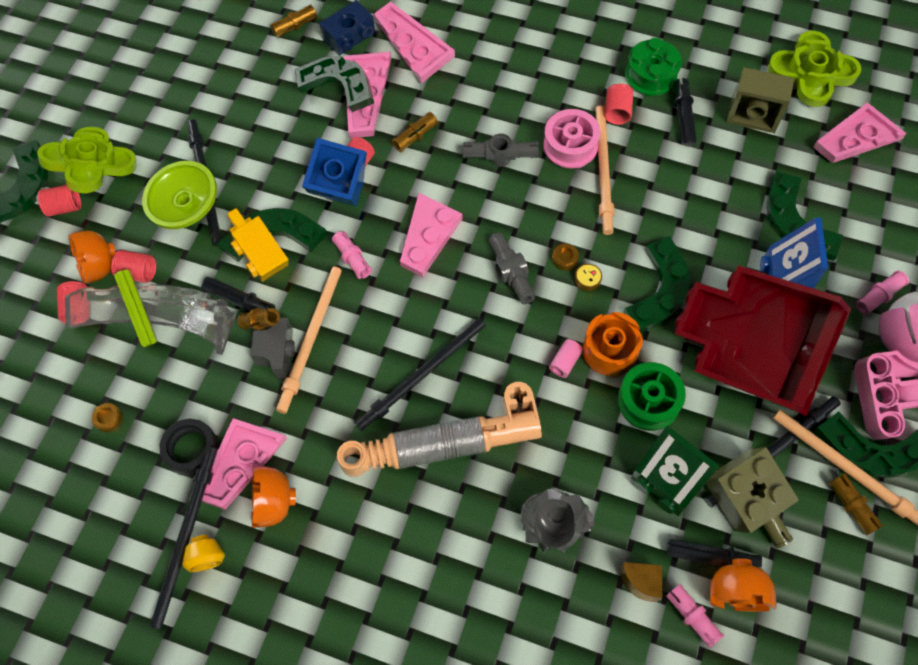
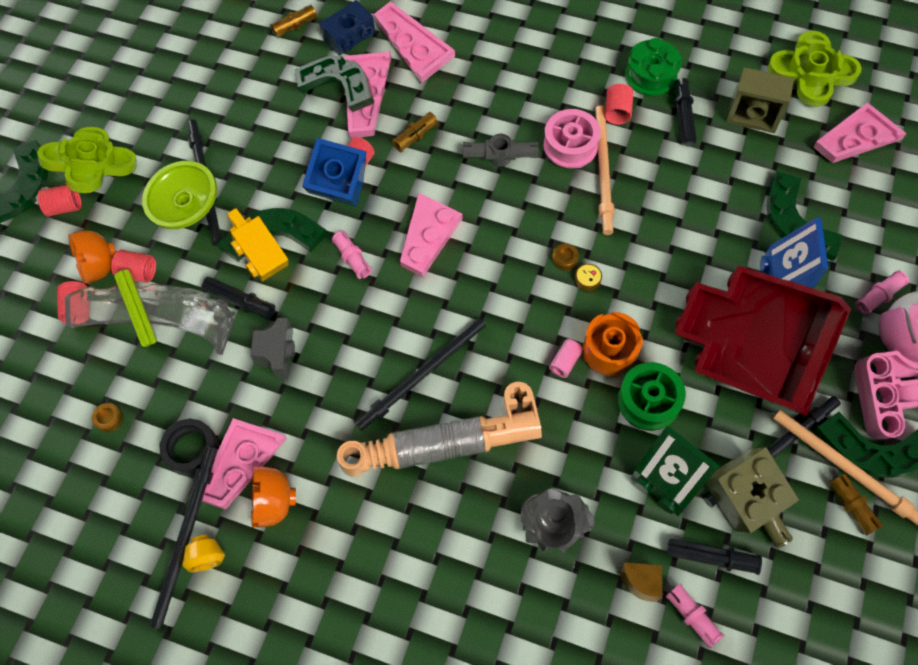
pearl gold pin [237,308,280,330] -> none
light nougat bar [276,267,342,414] -> none
dark grey pin [489,233,535,304] -> none
dark green plate [624,236,690,333] -> none
orange cylinder [710,559,777,612] -> none

